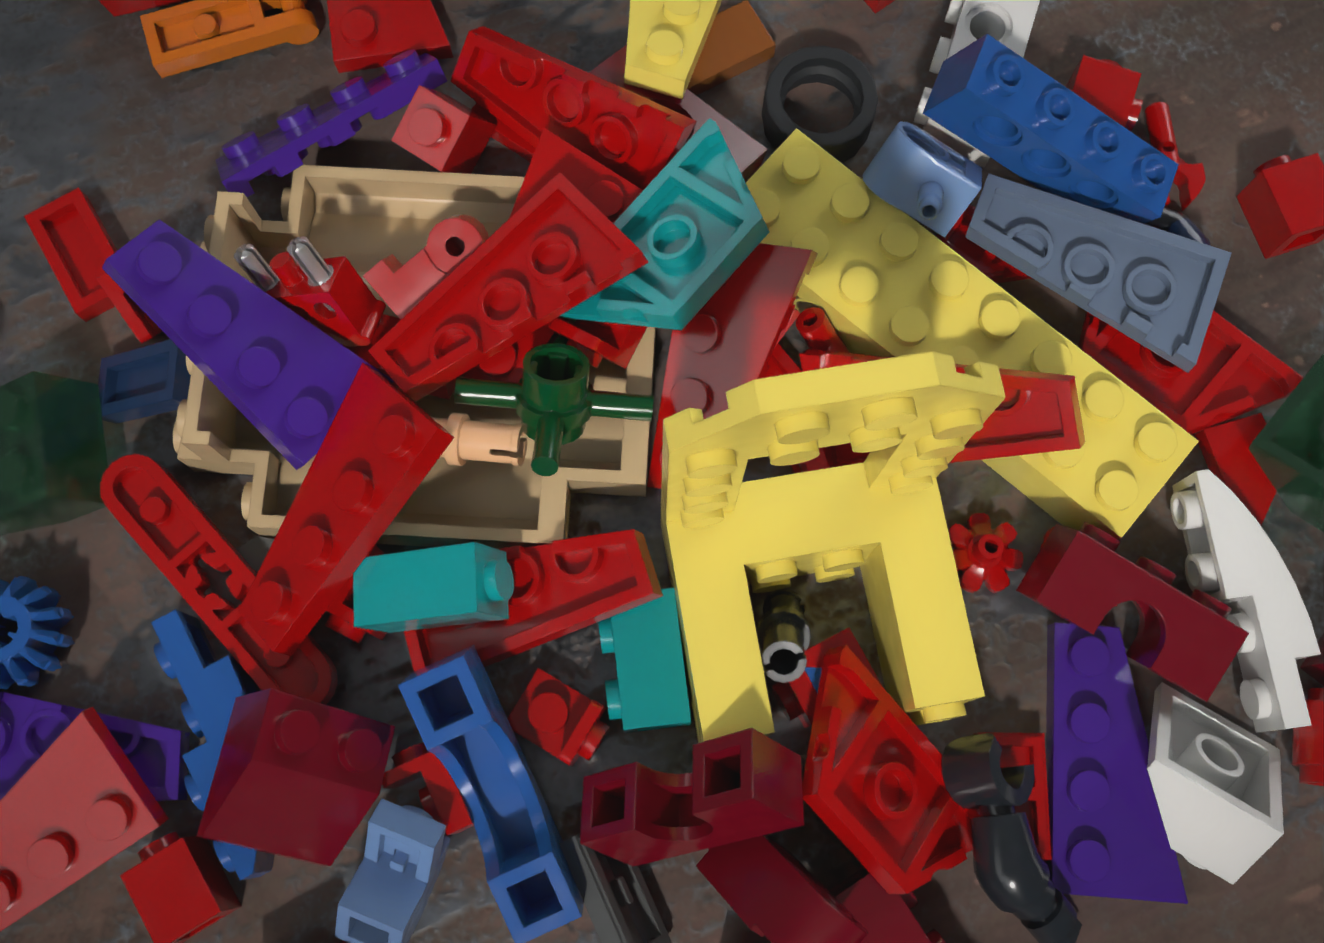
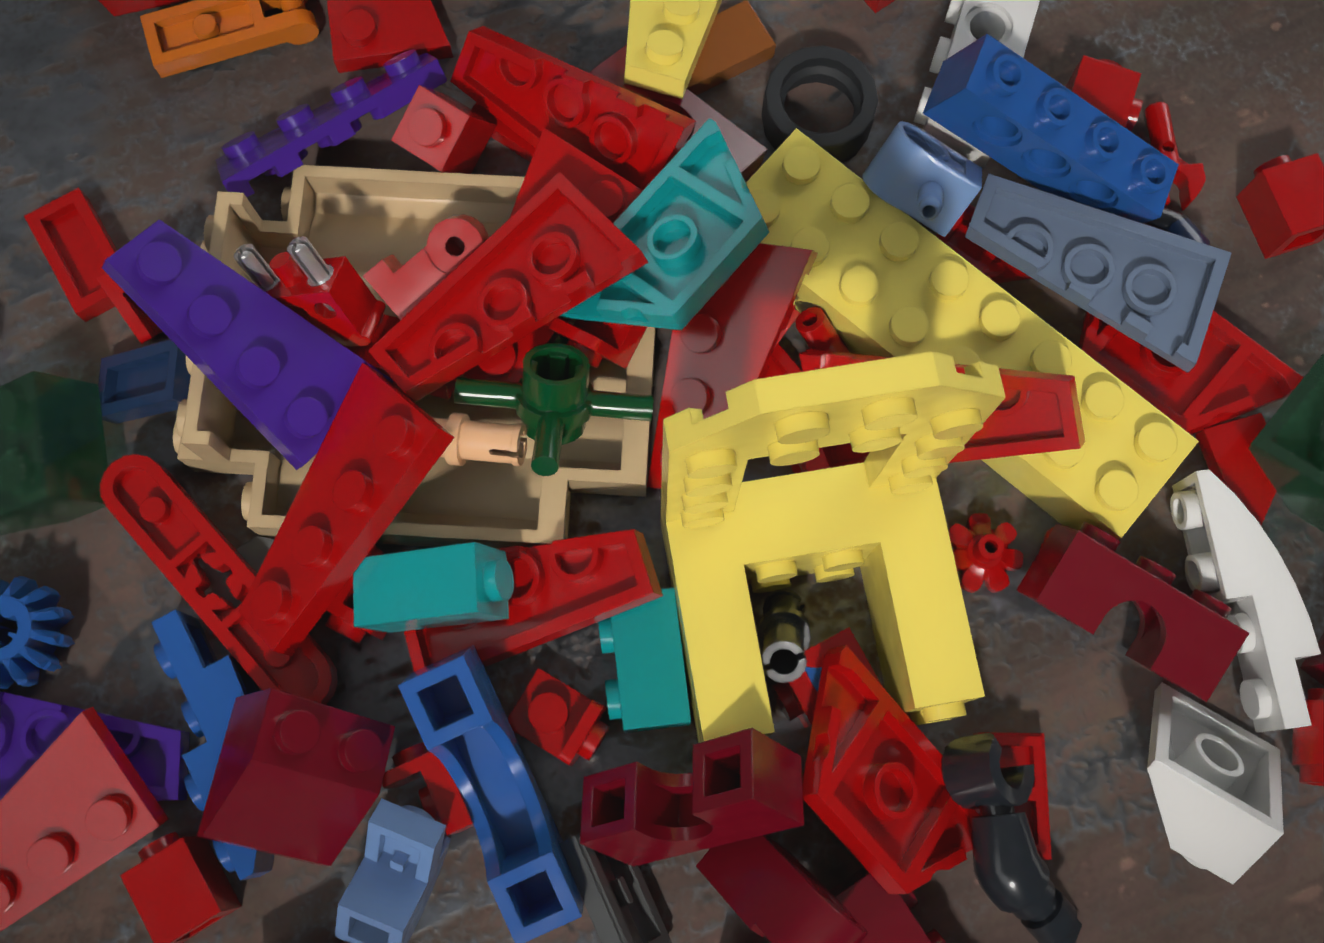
dark purple wing [1045,622,1188,904] -> none

